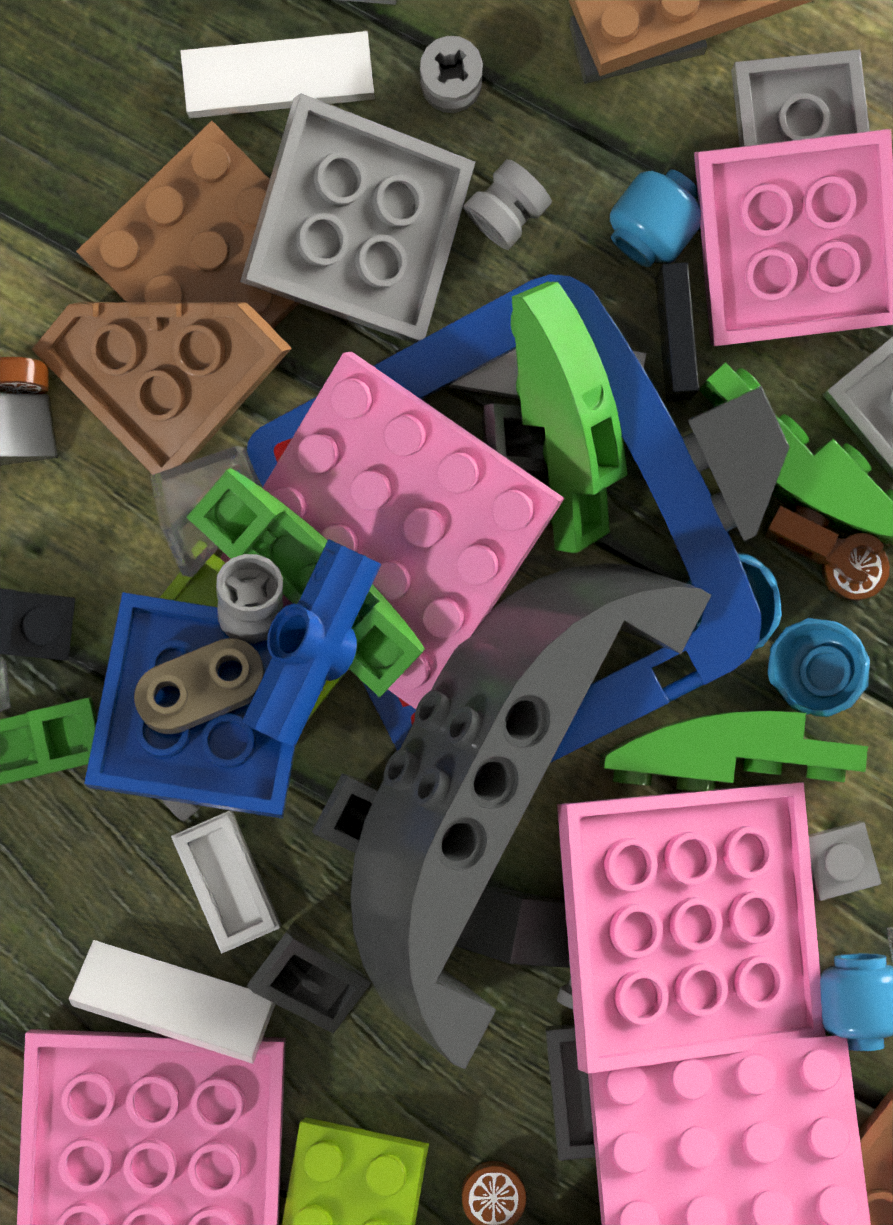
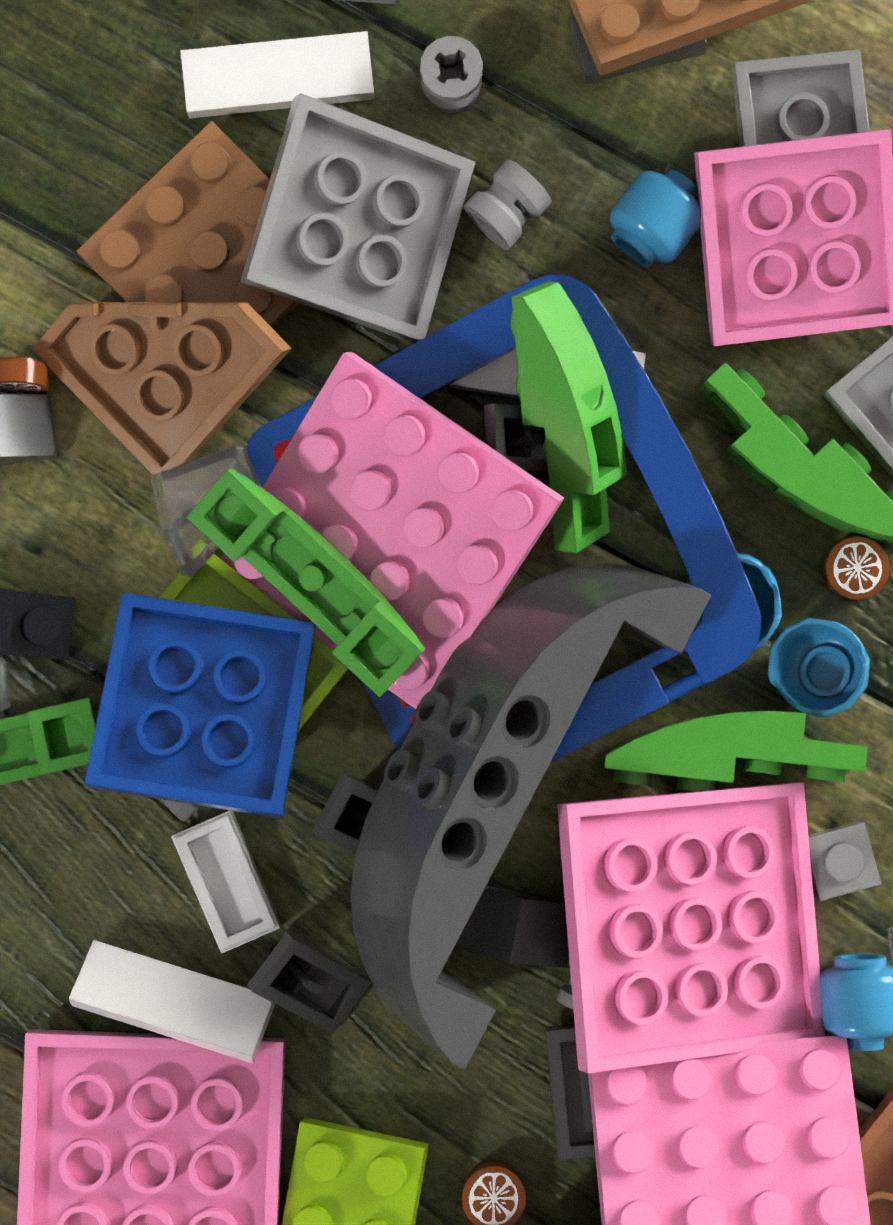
dark tan plate [134,638,265,734] -> none
light grey wheel [216,554,283,644] -> none
blue piece [242,539,381,746] -> none
black tile [655,263,699,402] -> none
dark grey slope [683,385,790,541] -> none
reddish brown plate [764,504,884,585] -> none

